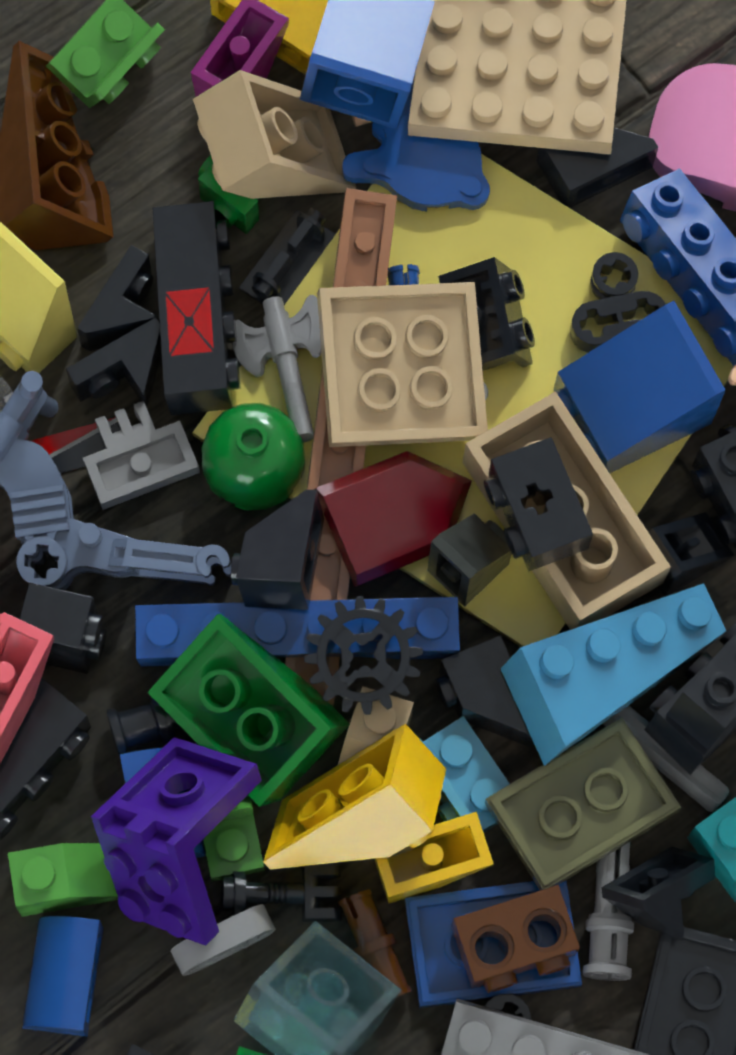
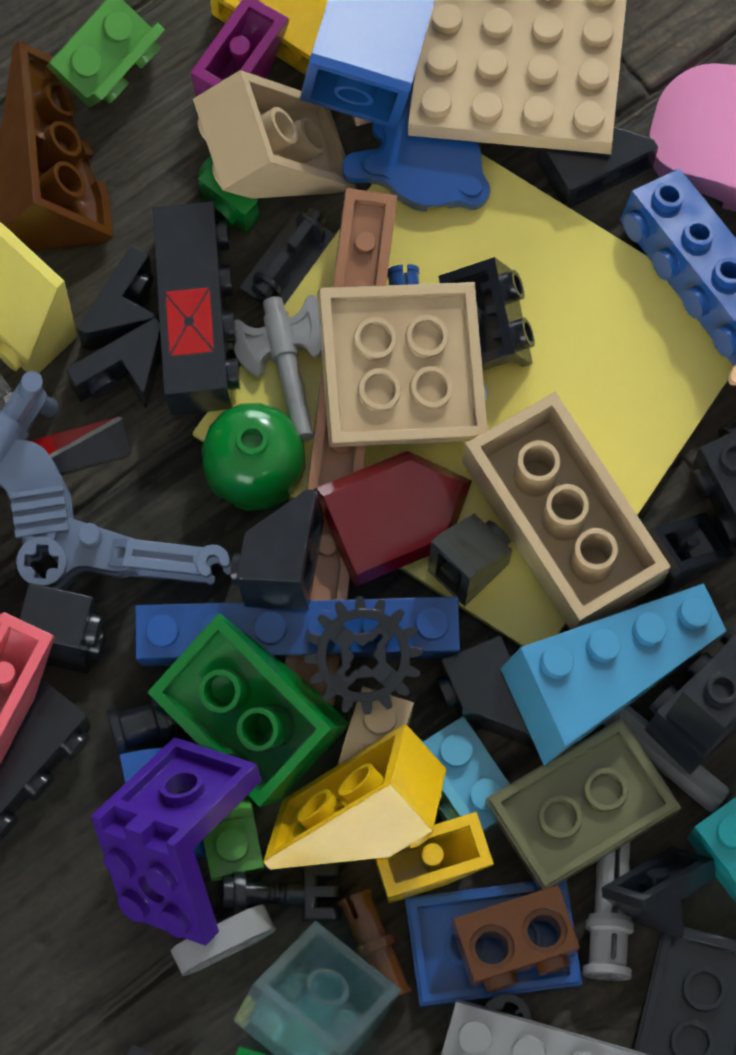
bright green slope [8,843,118,917] -> none
blue brick [22,916,104,1037] -> none
light grey hinge [83,401,200,510] -> none
black brick [484,437,593,572] -> none
blue slope [551,301,726,473] -> none
black beam [570,291,666,353] -> none
black bush [590,252,639,299] -> none

